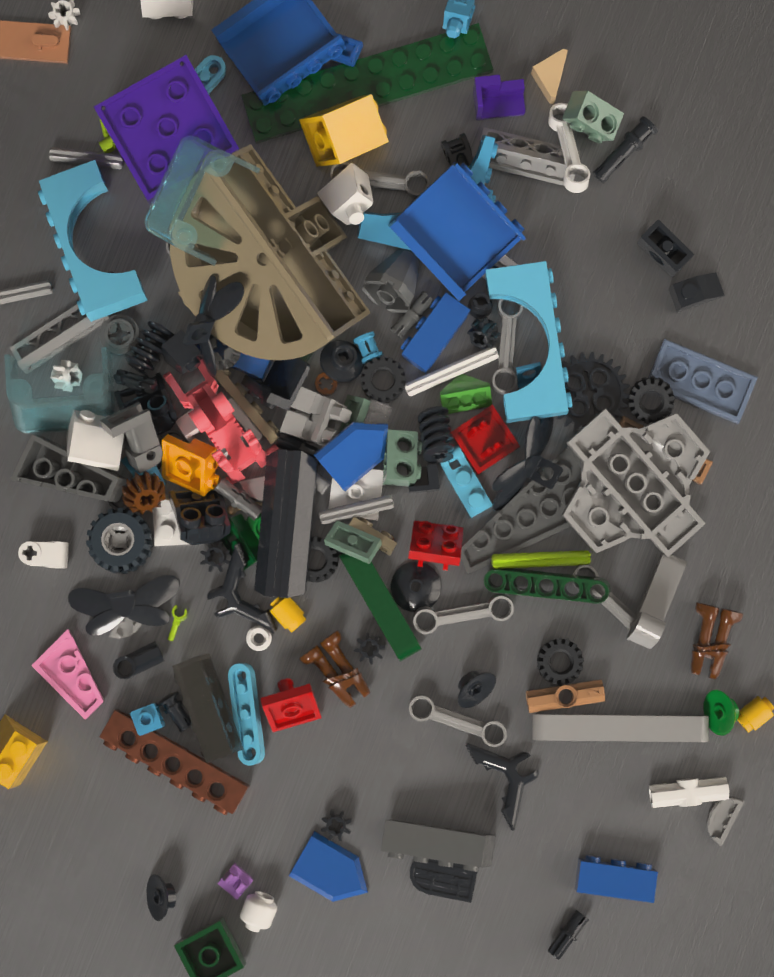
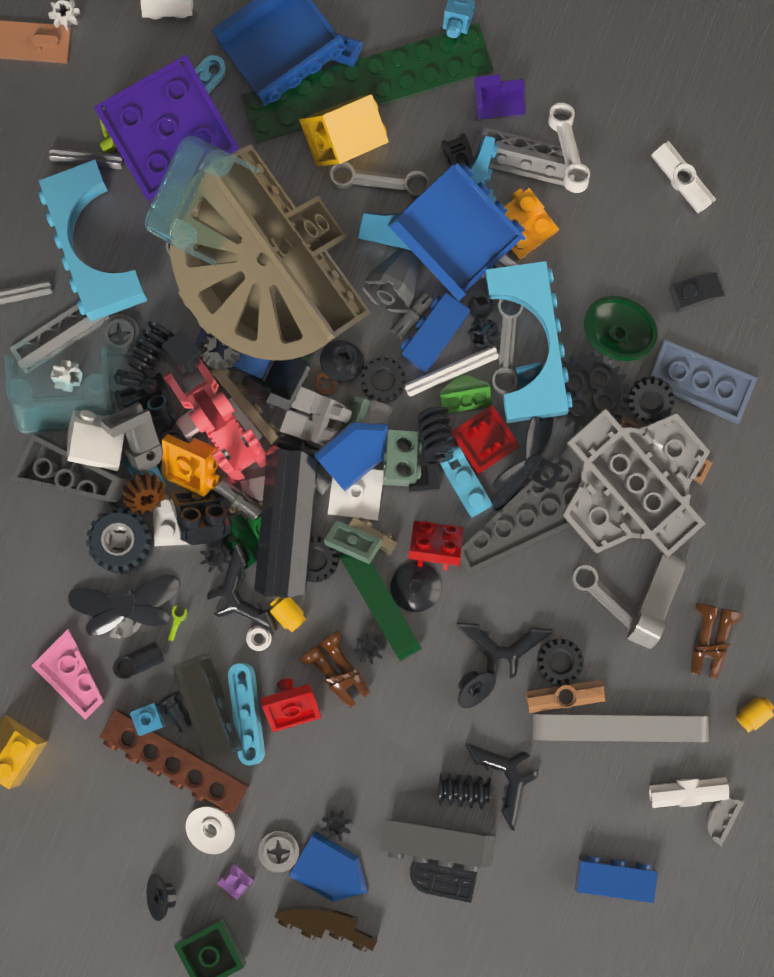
white piece [18,541,69,568] -> none
black piece [183,275,244,377] -> none
white head [240,891,277,932] -> none
white torso [317,163,373,225] -> none
light grey axle [319,495,394,524] -> none
dark azure bush [353,332,383,364] -> none
light grey piece [409,695,507,747] -> none
light grey piece [412,593,514,634] -> none
dark green beam [484,568,611,604] -> none
lime axle [491,550,591,569] -> none
tan slope [531,49,568,104] -> none
black axle [548,910,589,960] -> none
sand green brick [562,91,624,143] -> none
black pin [592,116,658,184] -> none
black brick [637,219,695,278] -> none
green piece [703,690,739,736] -> none
none -> white dish [186,806,235,854]
none -> light grey gear [258,830,299,872]
none -> dark brown slope [274,906,377,952]
none -> black piece [437,773,491,809]
none -> black piece [456,622,554,679]
none -> light orange plate [501,188,559,261]
none -> dark green dish [584,296,658,361]
none -> white piece [651,141,716,214]

